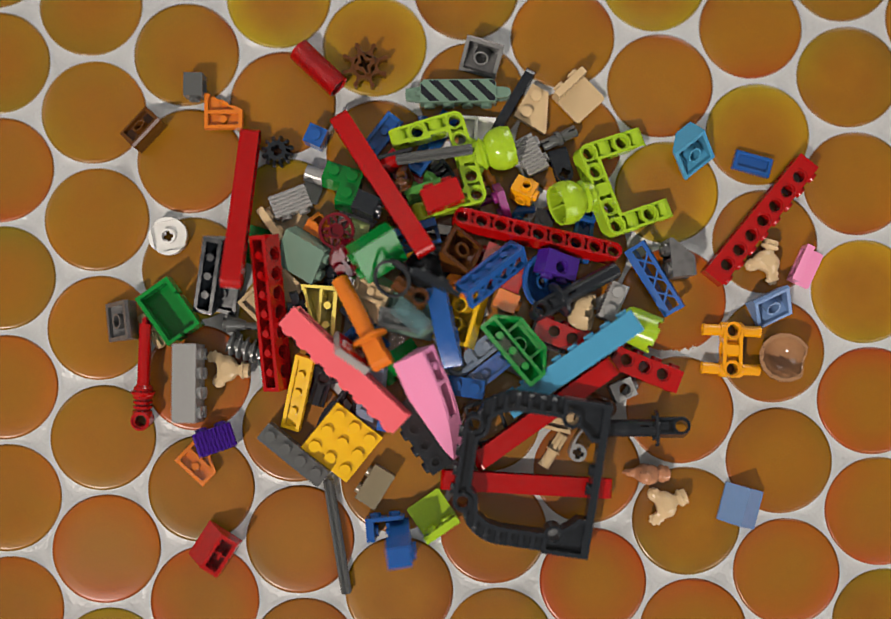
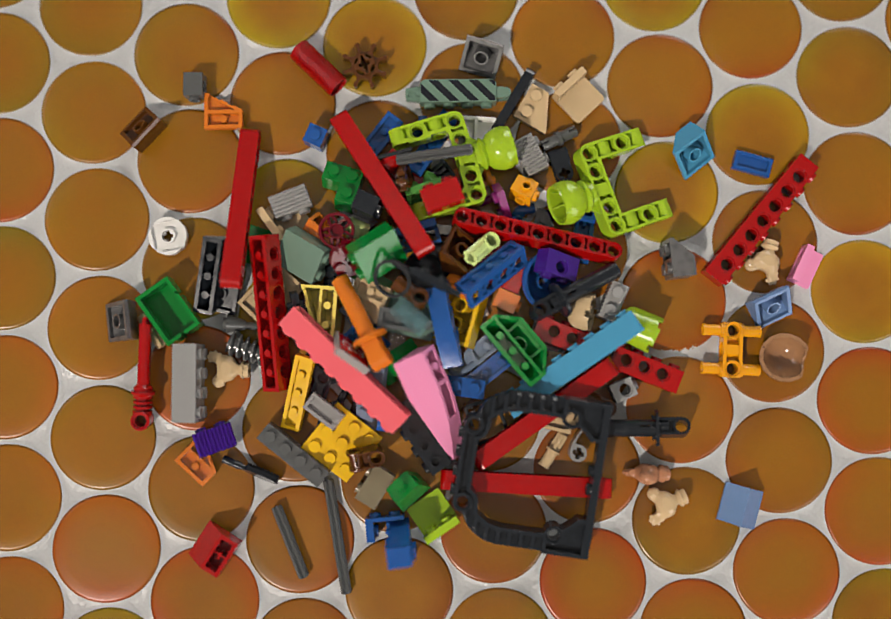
black gear [262,136,294,168] -> none
light grey panel [303,164,324,205] -> none
blue fence [624,240,685,318] -> none
none -> black piece [221,455,279,485]
none -> dark grey axle [272,505,309,579]
none -> light grey tile [303,392,346,431]
none -> reddish brown piece [346,444,385,473]
none -> green torso [386,471,431,513]
none -> yellowish green piece [463,232,500,266]

